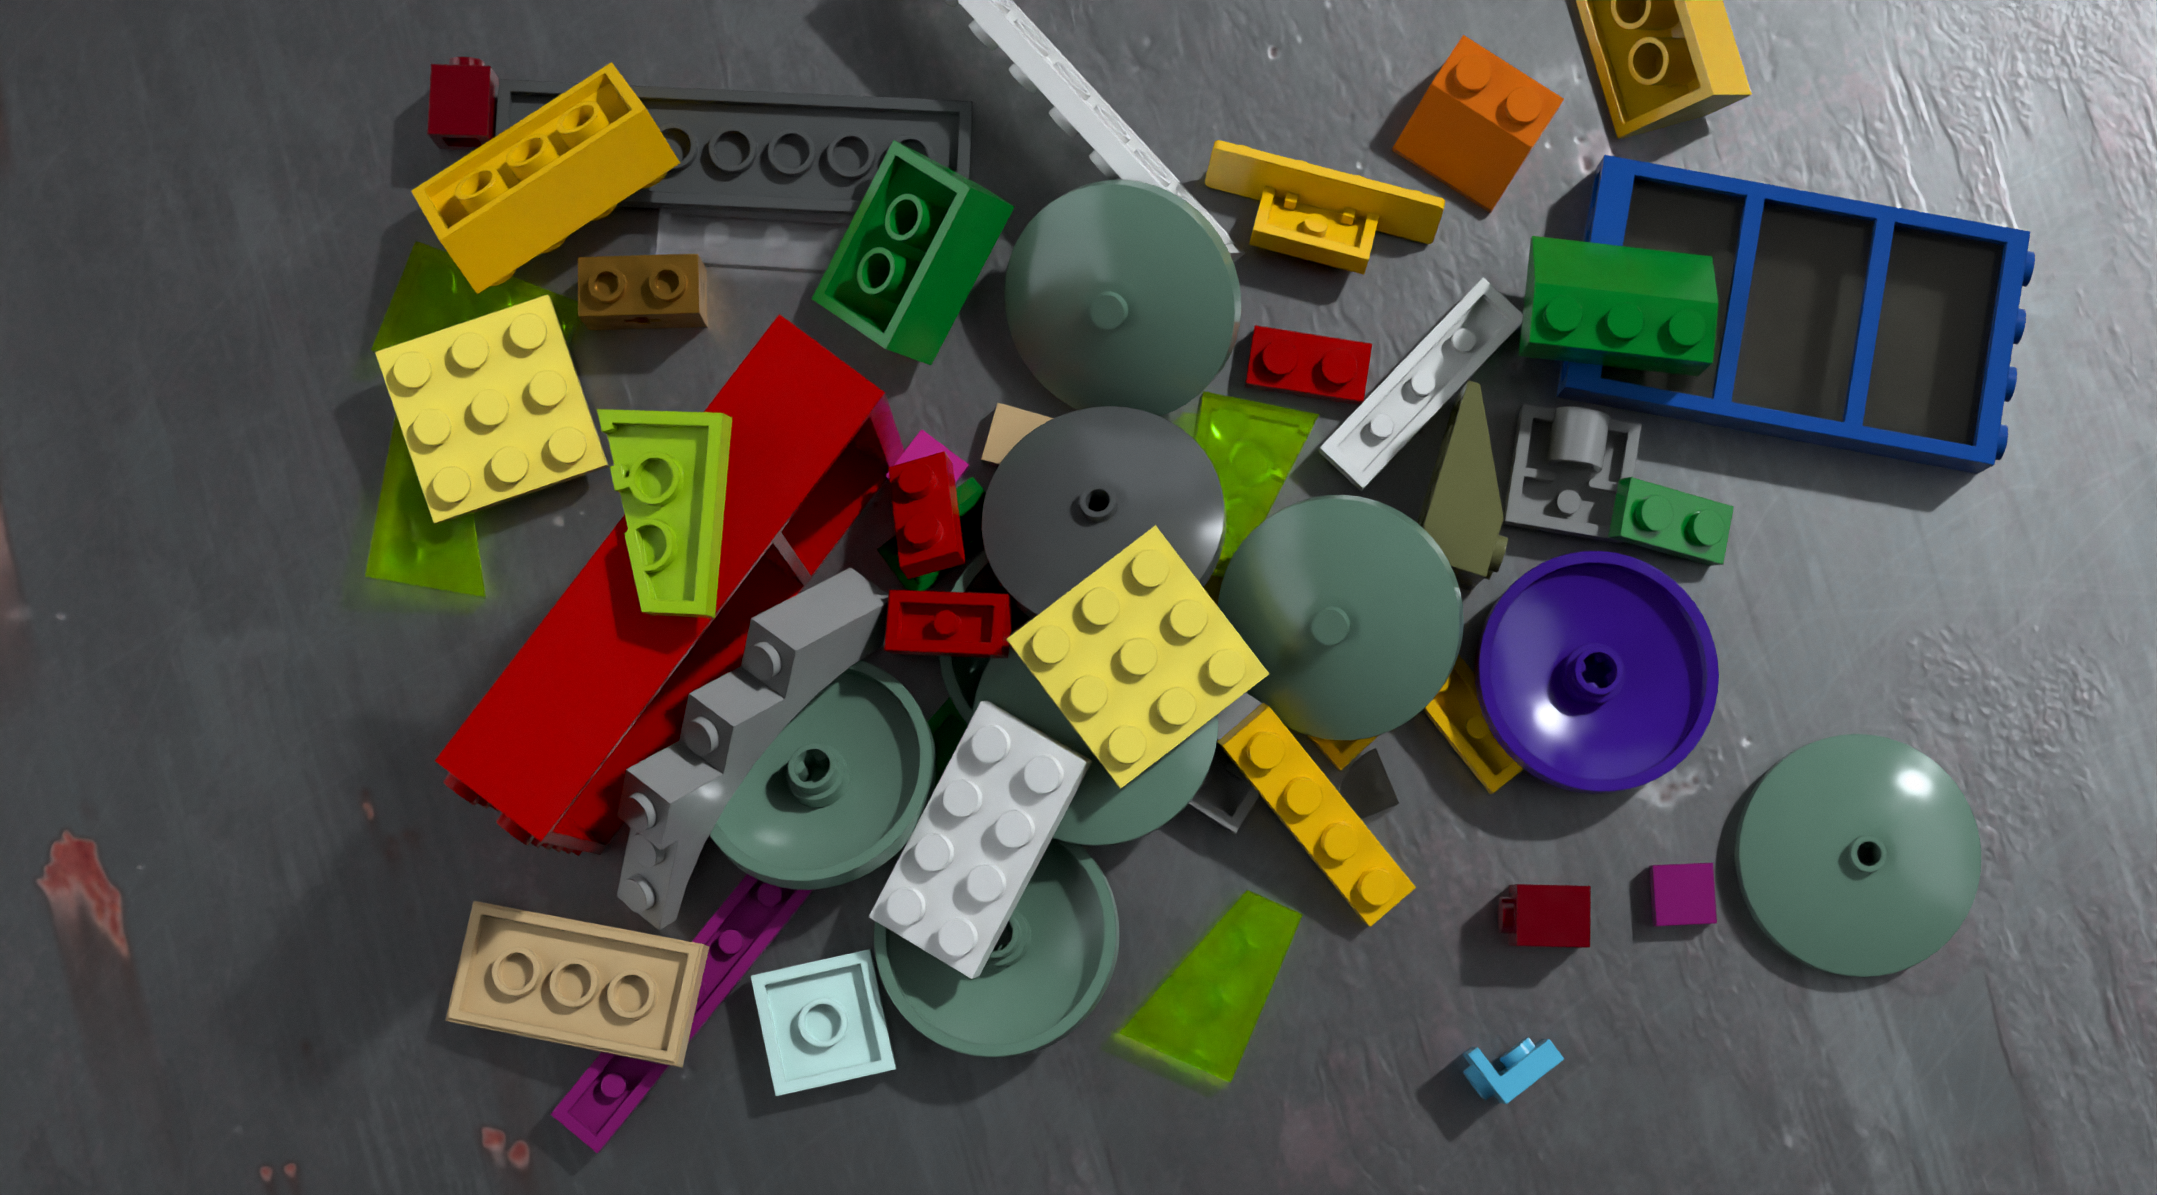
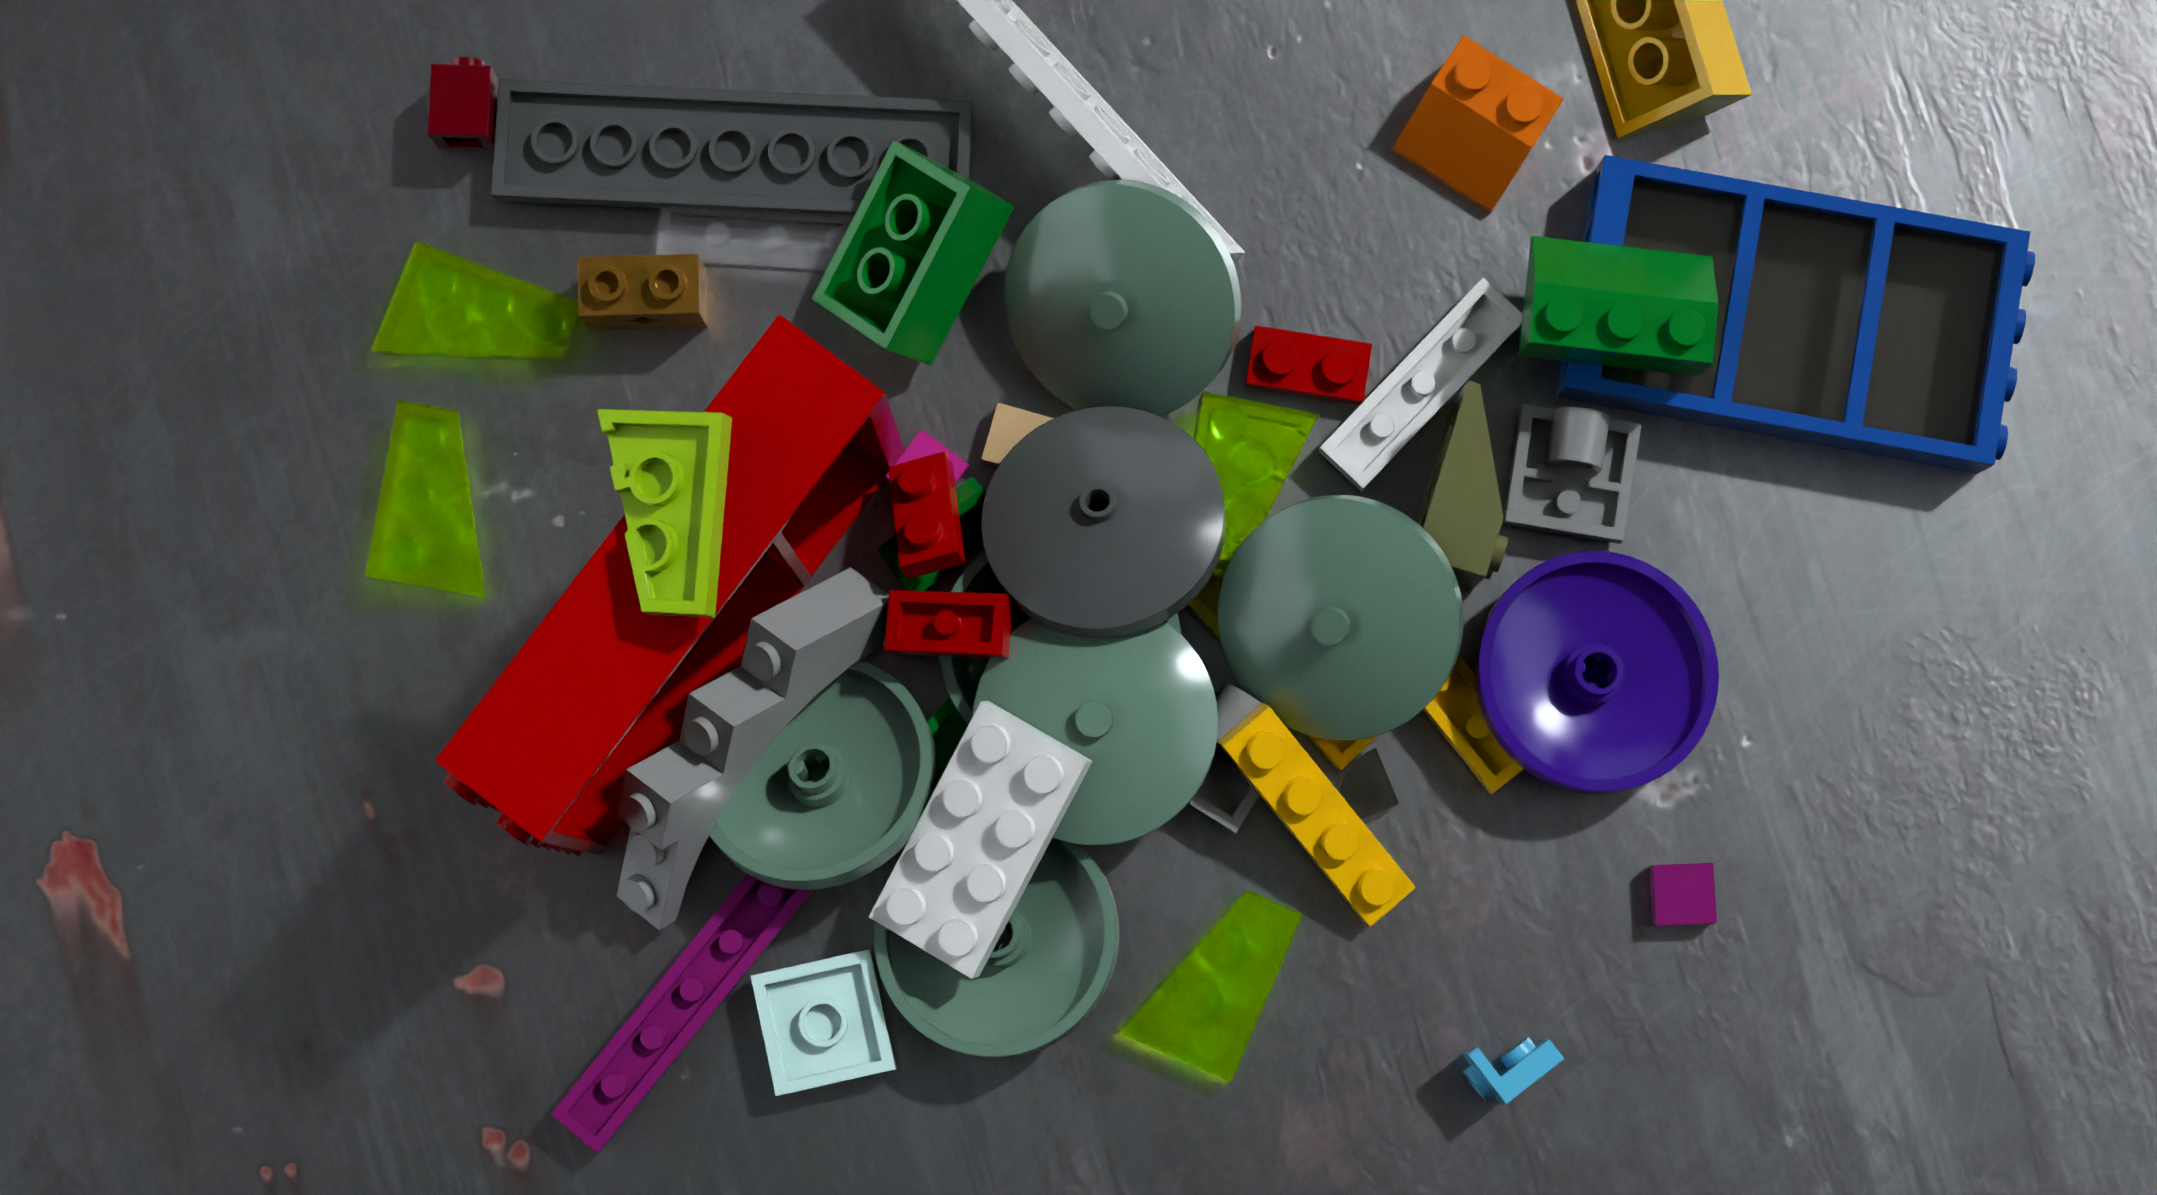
light yellow plate [375,294,609,525] -> none
yellow slope [411,62,680,294] -> none
tan tile [445,901,709,1068] -> none
light yellow plate [1006,525,1269,789] -> none
yellow bracket [1205,140,1445,275] -> none
dark red brick [1498,884,1591,948] -> none
green plate [1608,477,1734,566] -> none
sand green dish [1734,734,1981,977] -> none

